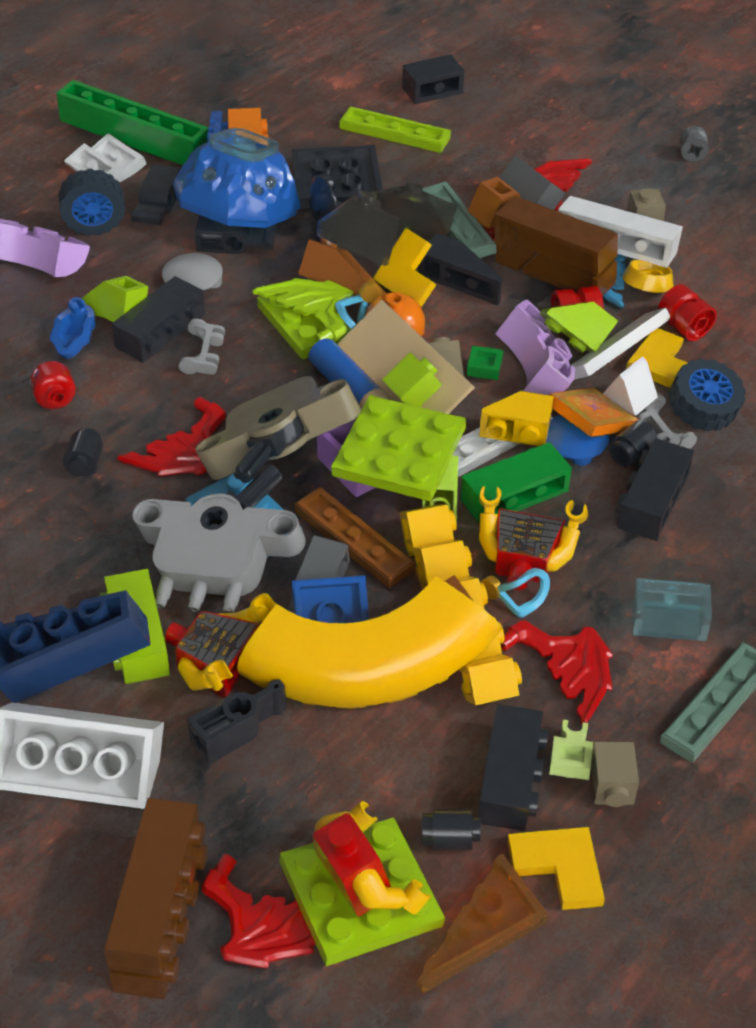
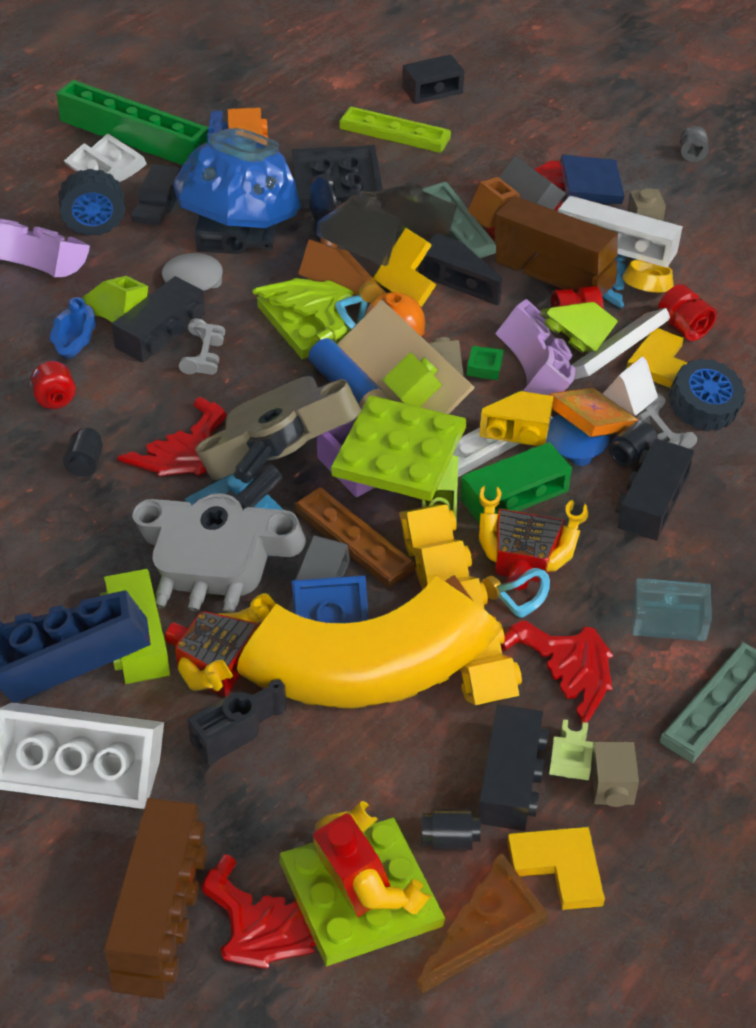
none -> dark blue tile [560,155,625,205]

